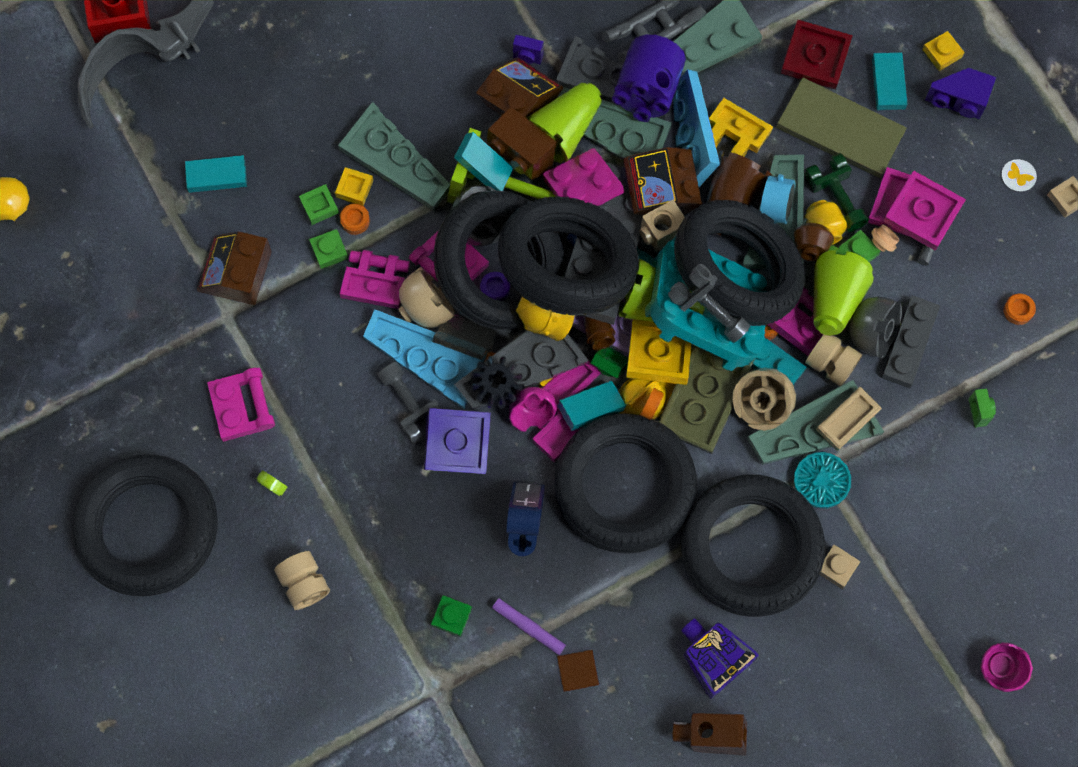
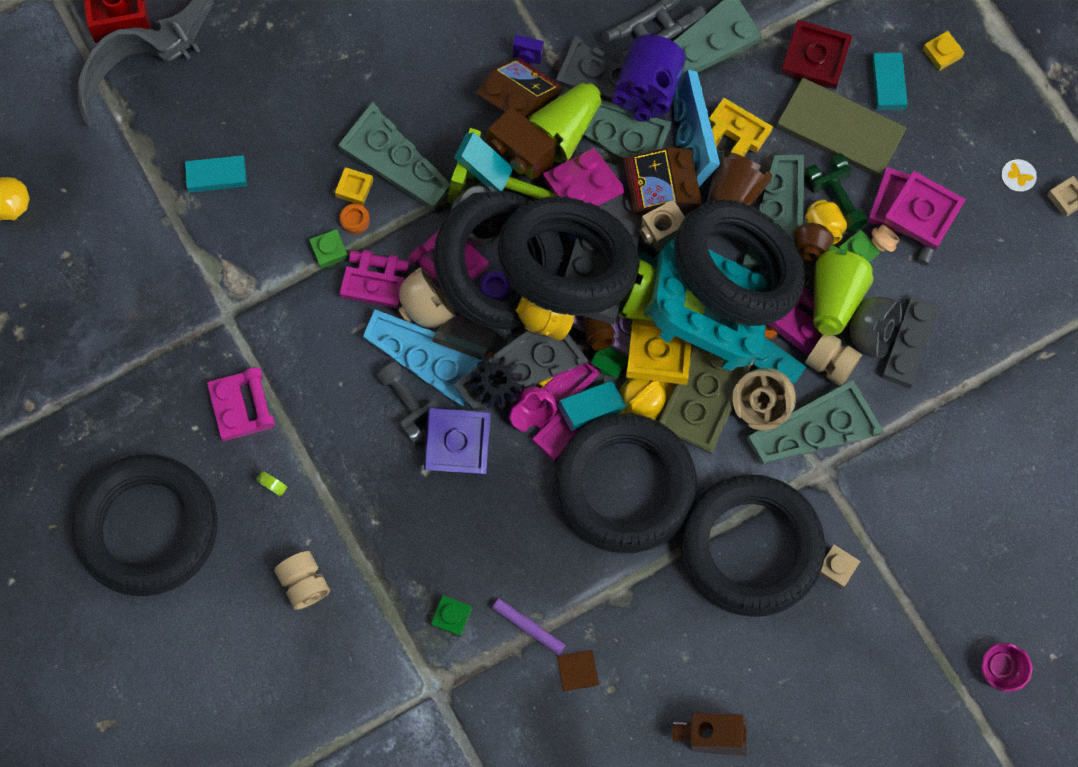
reddish brown slope [197,231,272,305] -> none
bright green plate [299,184,339,225] -> none
dark blue beam [506,481,545,556] -> none
orange tile [640,388,664,420] -> none
dark grey bar [668,264,750,343] -> none
torso [681,618,759,699] -> none
medium azure piece [760,174,795,224] -> none
teal wheel [794,452,851,509] -> none
tan tile [816,387,882,451] -> none
dark purple slope [925,68,996,119] -> none
bright green plate [968,388,996,428] -> none
orange tile [1003,293,1036,325] -> none

